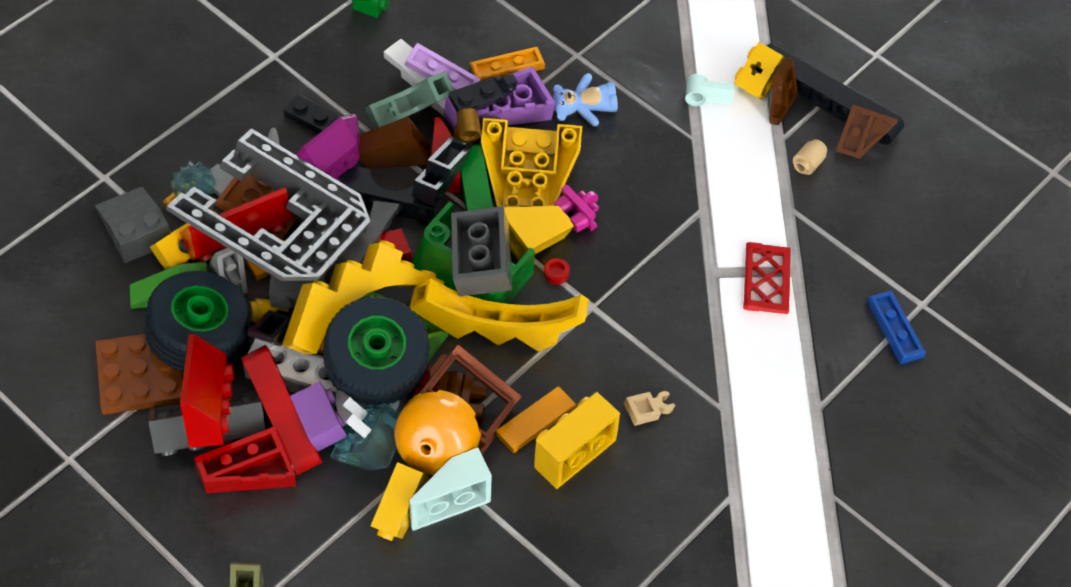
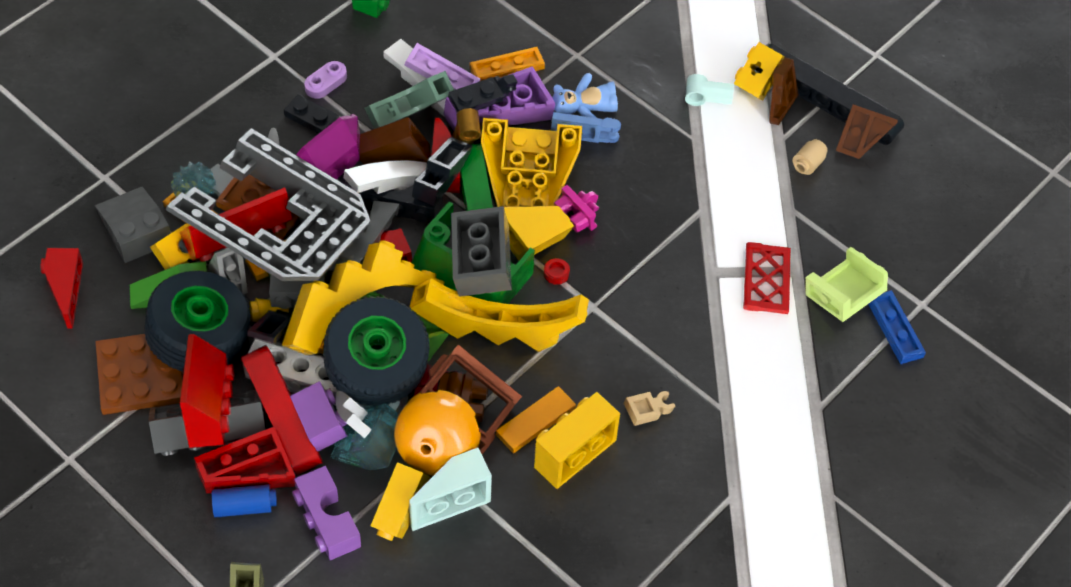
none -> red slope [41,248,83,329]
none -> blue brick [212,484,277,518]
none -> medium lavender arch [292,466,361,560]
none -> lavender plate [304,61,347,99]
none -> white slope [344,160,427,194]
none -> medium blue hinge [551,112,621,143]
none -> yellowish green panel [806,247,888,322]

